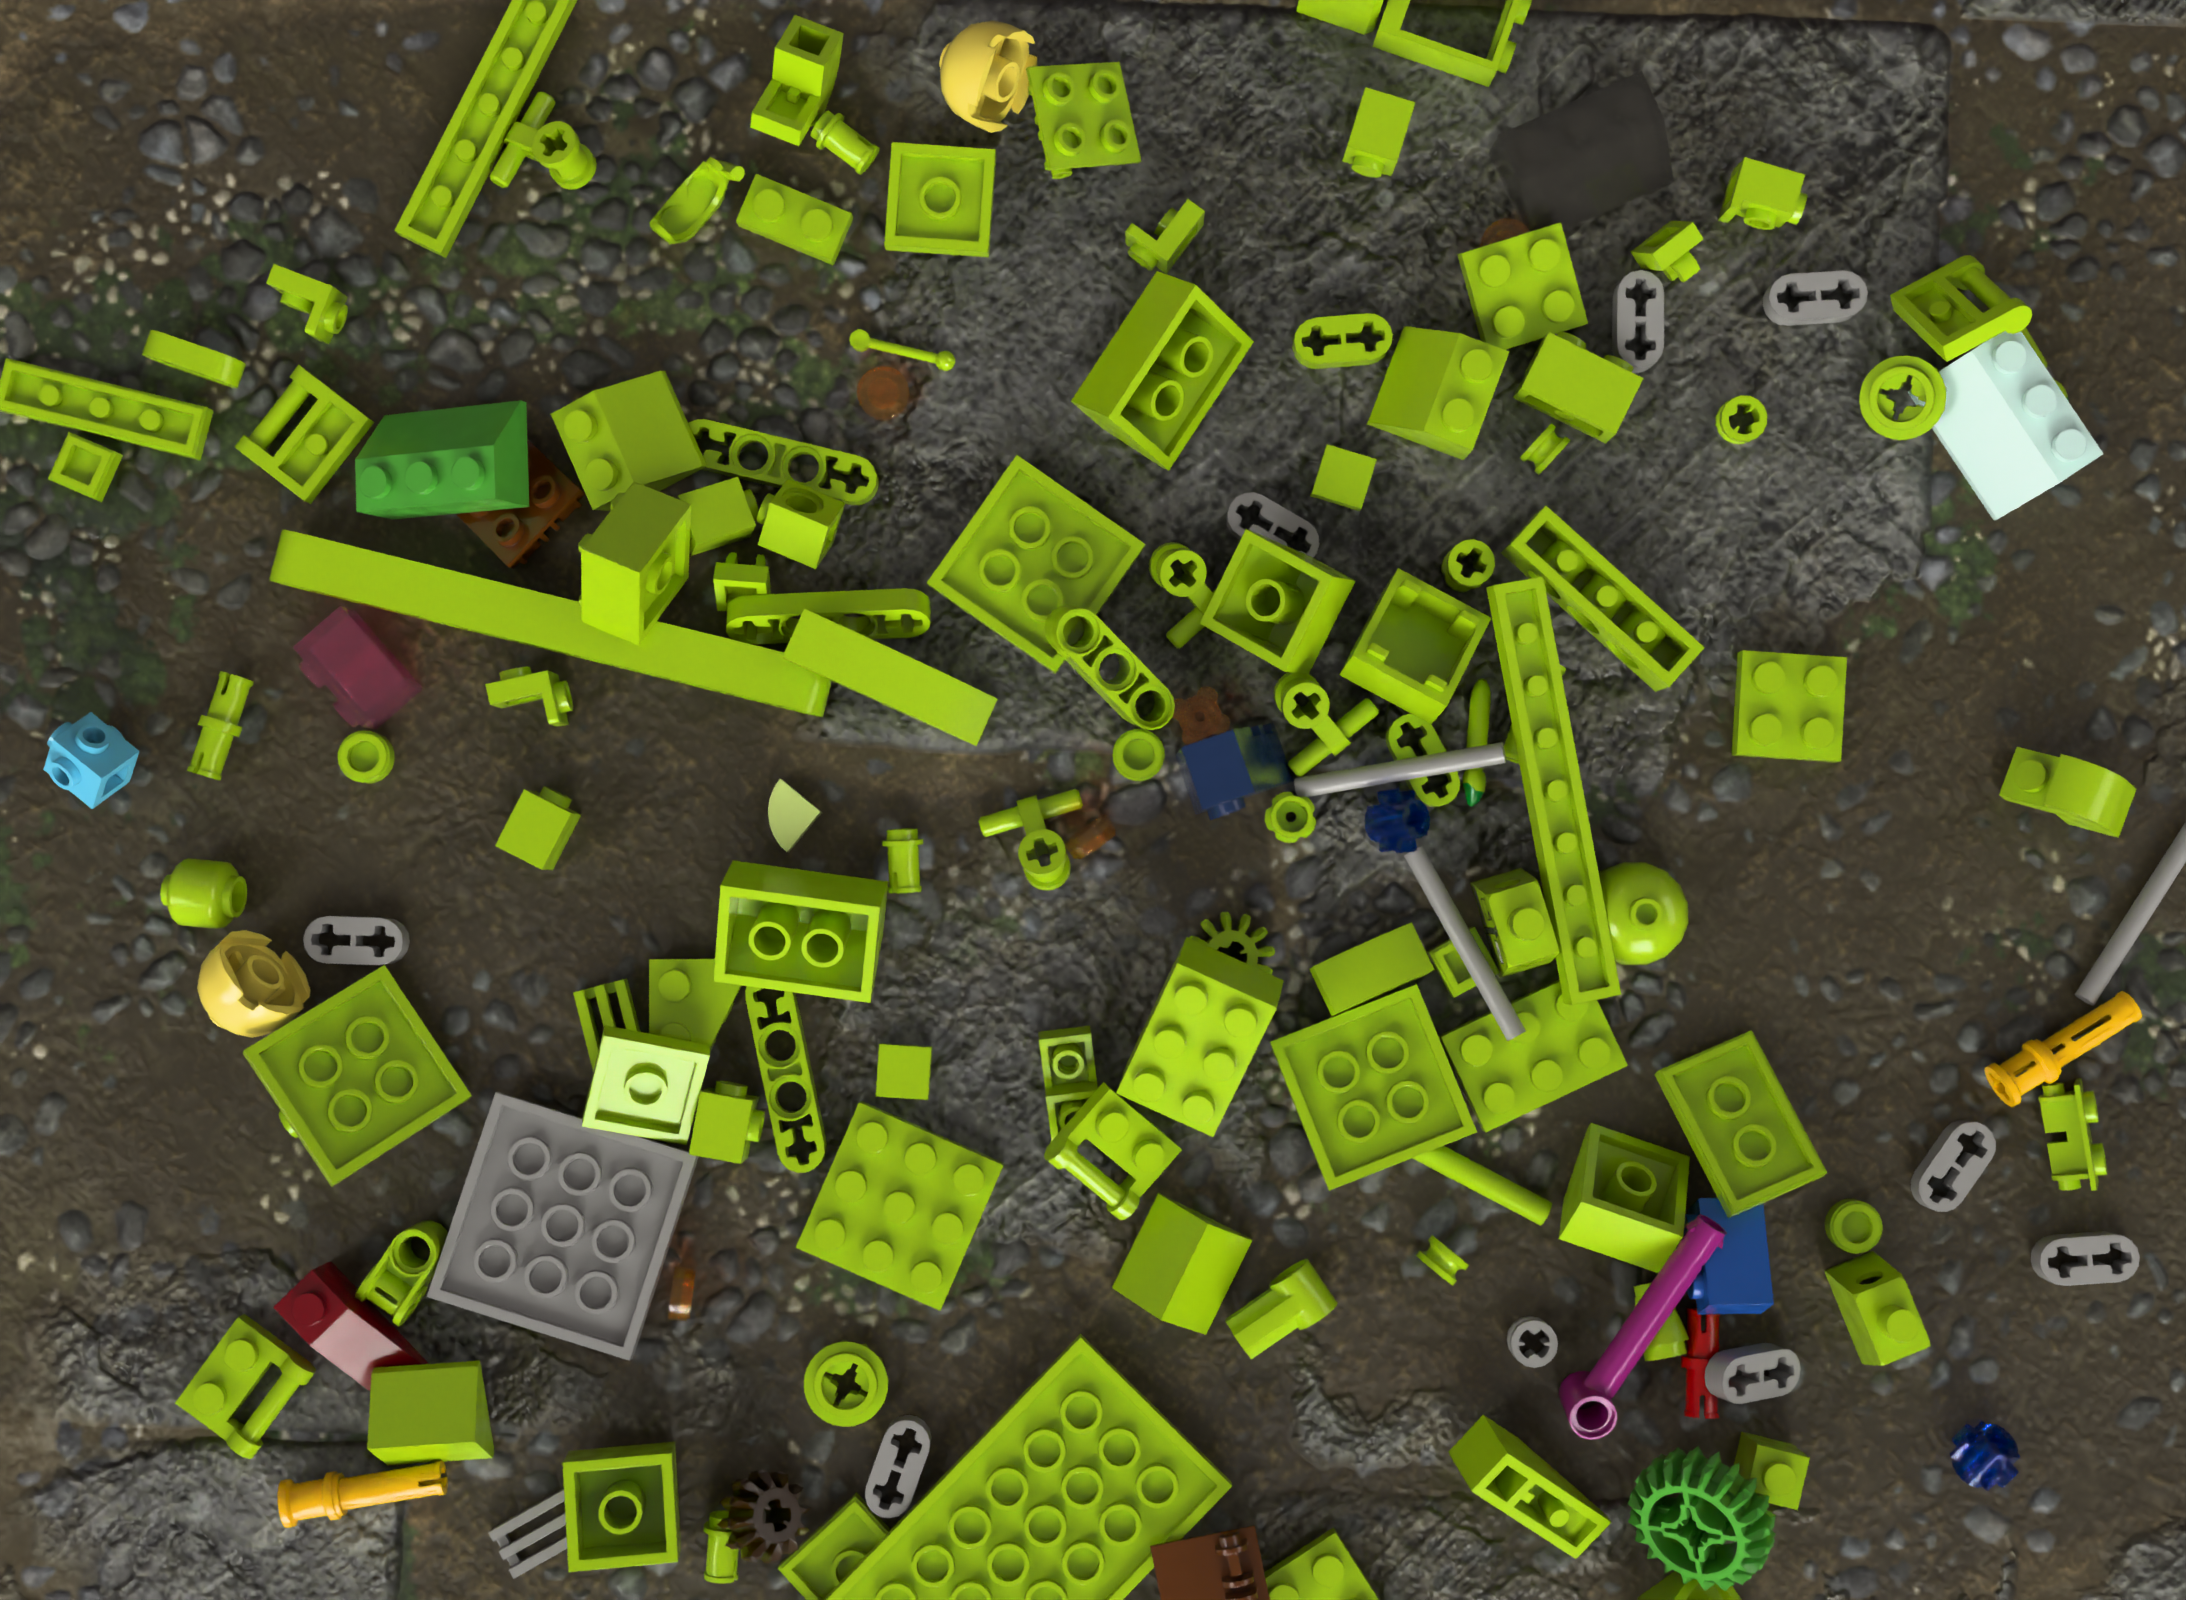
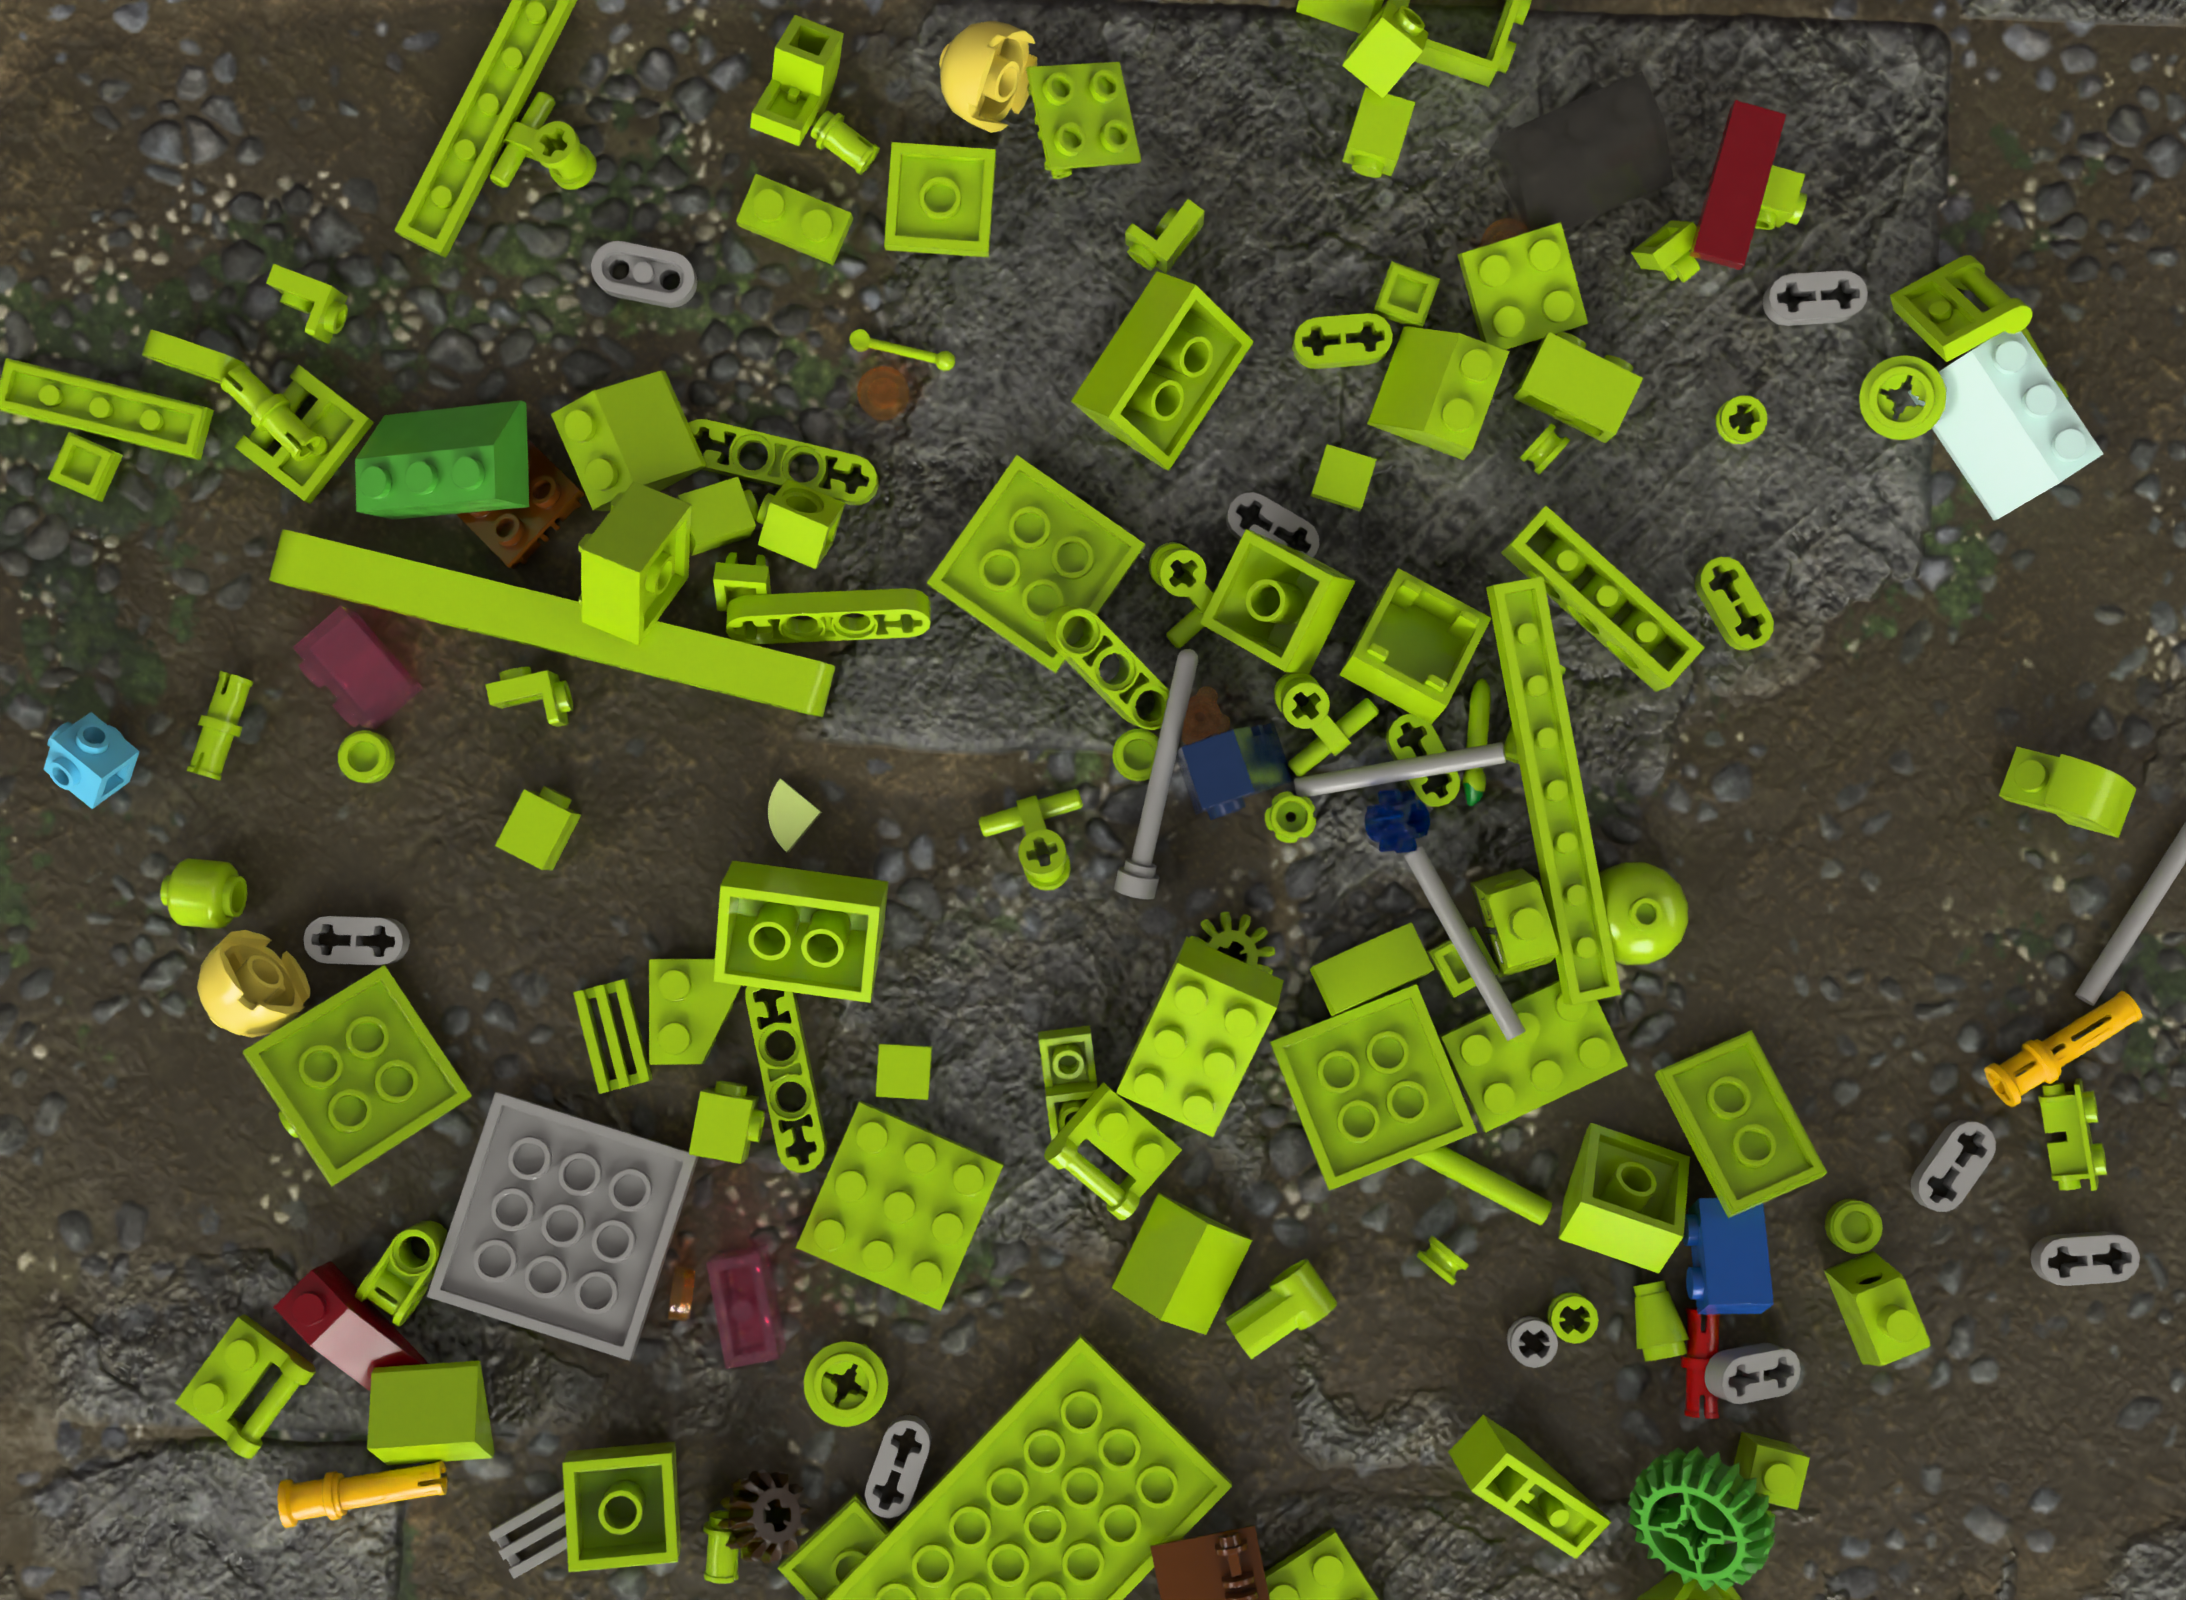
plate [582,1025,710,1145] -> none
lime helmet [649,156,745,244] -> none
lime slope [782,609,998,746] -> none
lime pin [882,828,924,893] -> none
clear orange tile [1064,814,1117,860] -> none
lime bush [1441,539,1495,592] -> none
magenta piece [1558,1214,1727,1440] -> none
light grey beam [1612,270,1664,373] -> none
lime plate [1732,650,1847,762] -> none
clear blue gear [1949,1421,2020,1491] -> none
none -> lime pin [221,364,321,461]
none -> light grey plate [591,241,697,308]
none -> clear pink brick [706,1244,786,1369]
none -> light grey piece [1114,649,1198,899]
none -> lime brick [1342,0,1429,99]
none -> lime tile [1372,261,1440,328]
none -> lime bush [1546,1292,1599,1344]
none -> dark red tile [1689,100,1786,270]
none -> lime beam [1695,557,1774,651]

